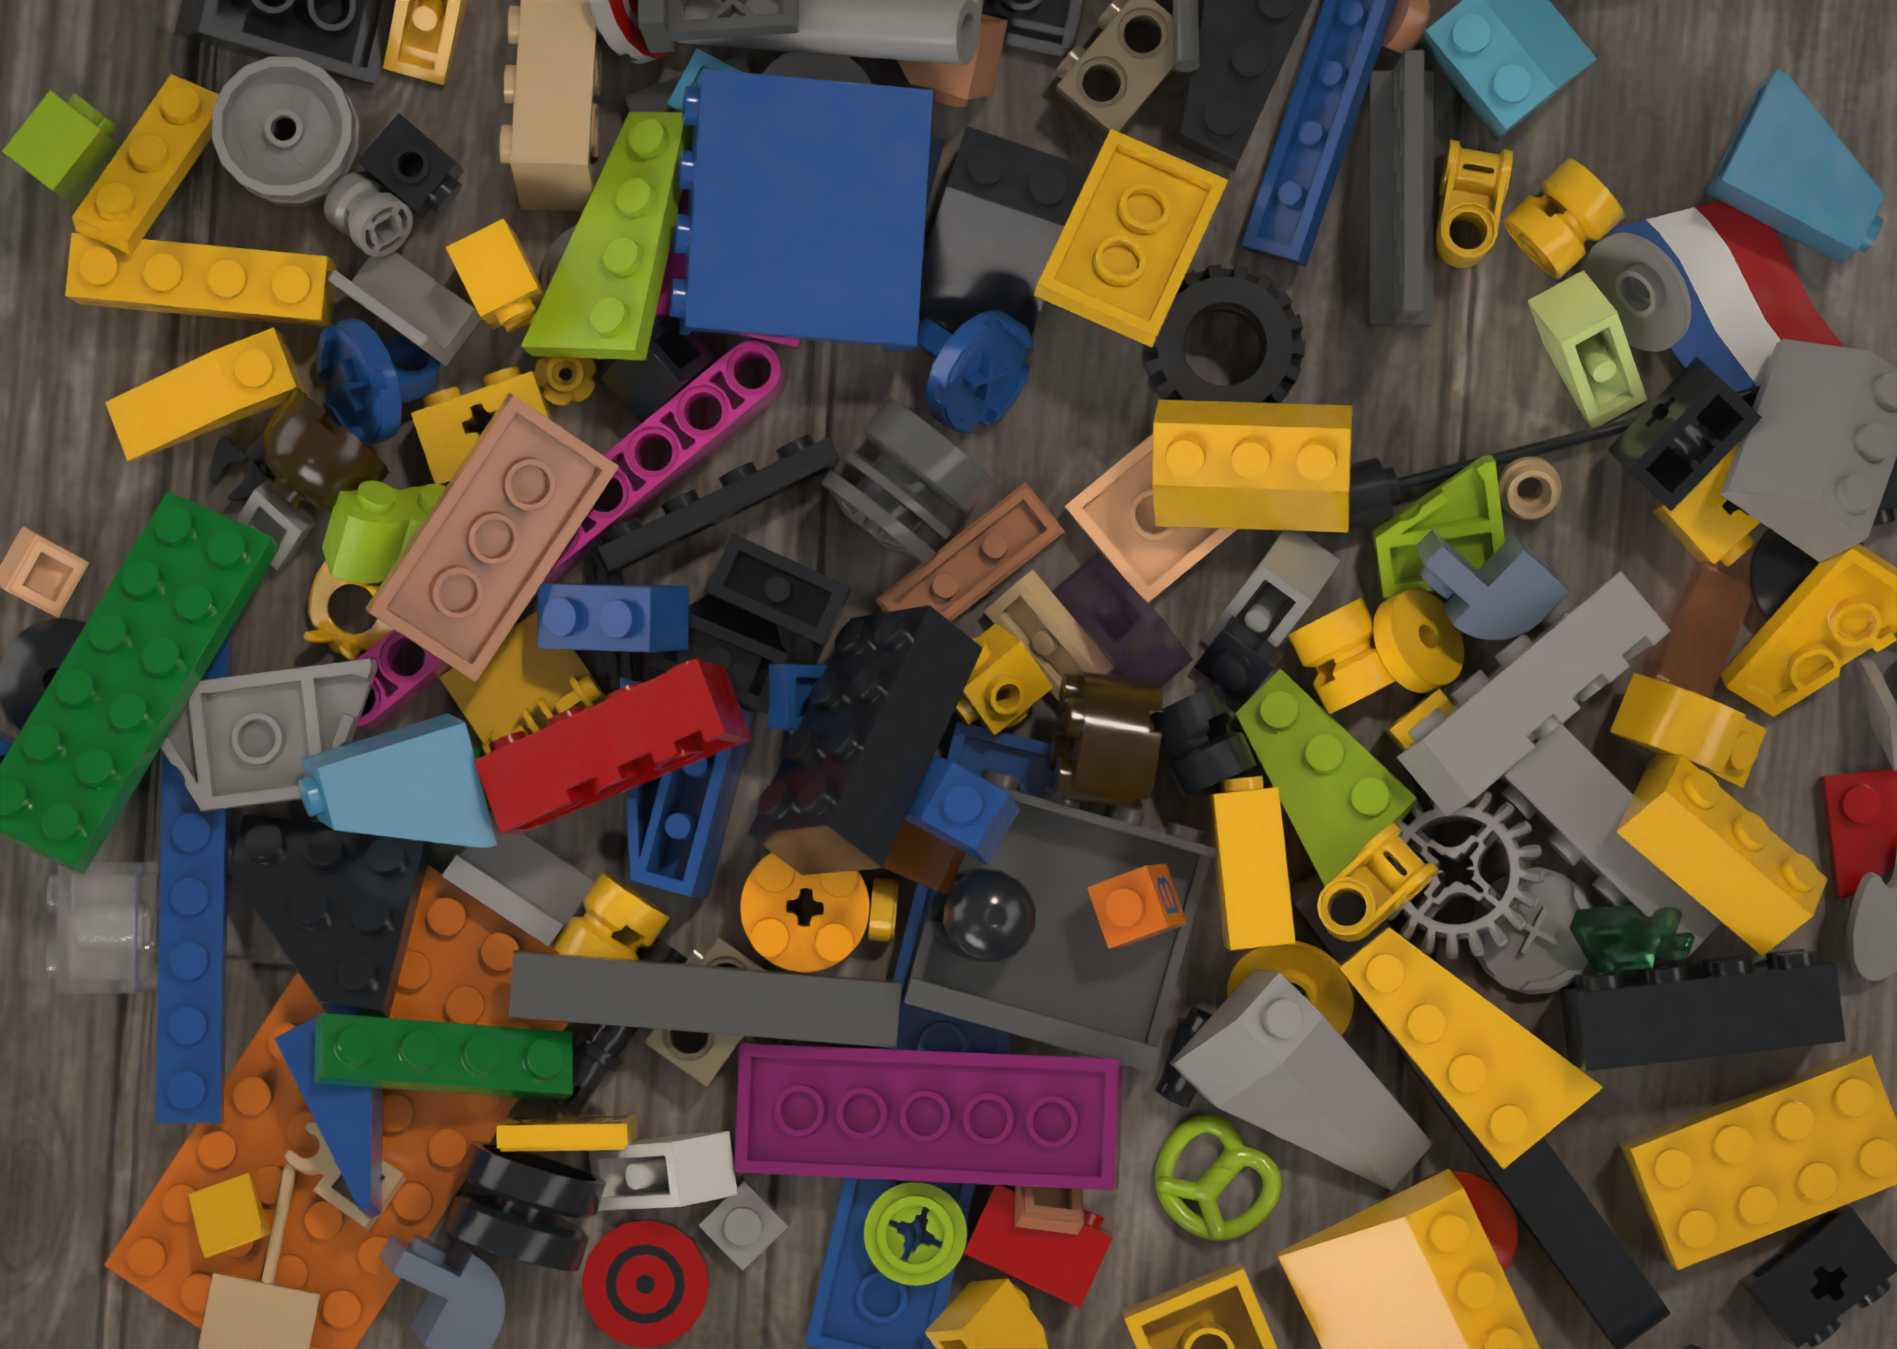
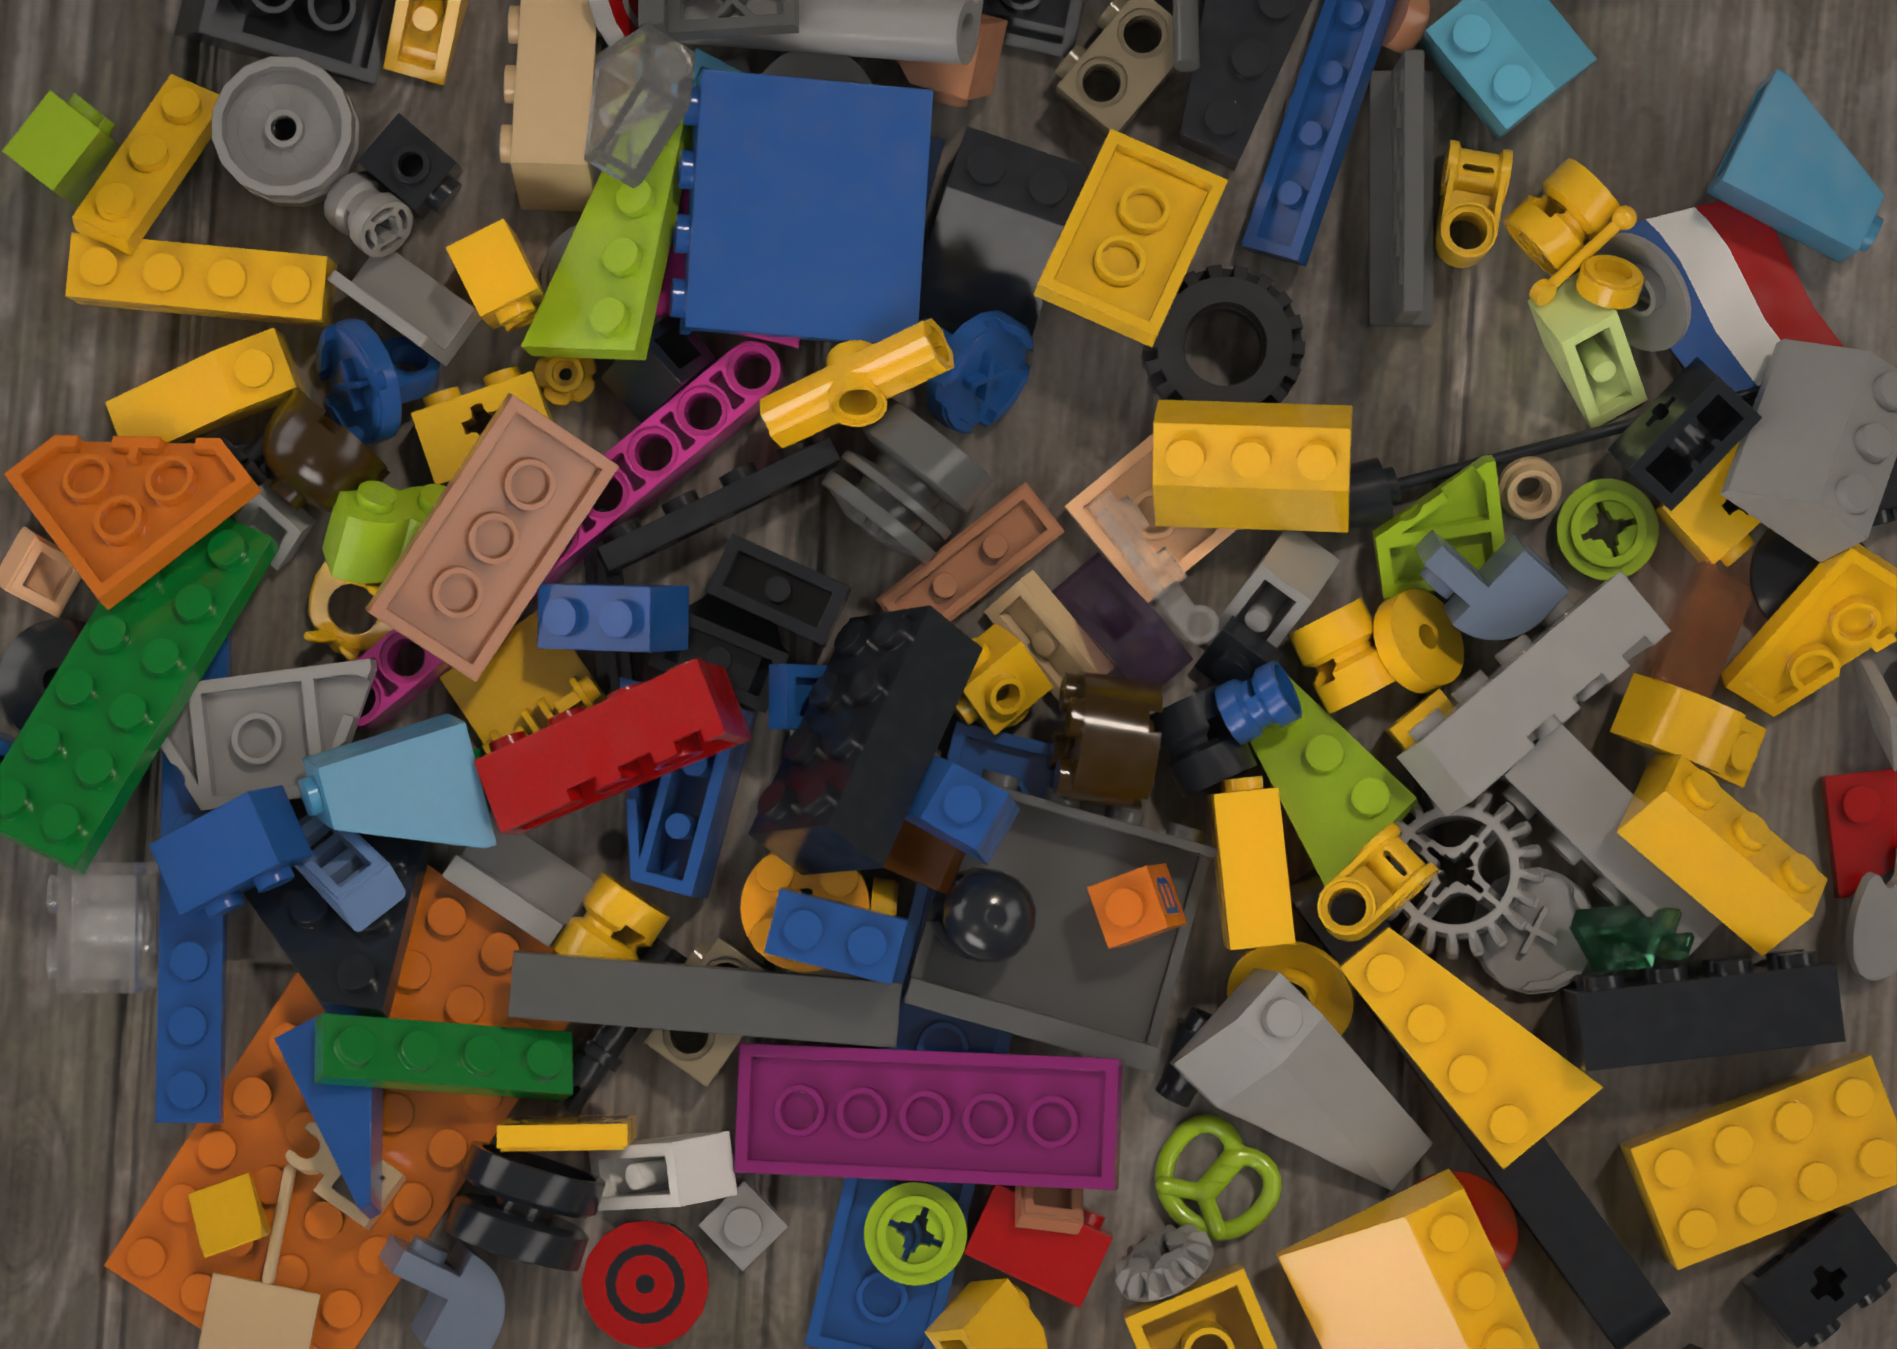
none -> orange plate [4,435,262,610]
none -> blue brick [149,785,314,919]
none -> medium blue slope [295,814,406,932]
none -> clear slope [584,23,696,188]
none -> yellow piece [760,318,954,449]
none -> blue brick [764,887,908,985]
none -> clear plate [1087,490,1219,645]
none -> light grey gear [1115,1224,1214,1302]
none -> blue wheel [1215,660,1302,745]
none -> yellow hinge [1529,205,1637,306]
none -> lime gear [1556,479,1659,580]
none -> yellow tile [1576,255,1644,309]

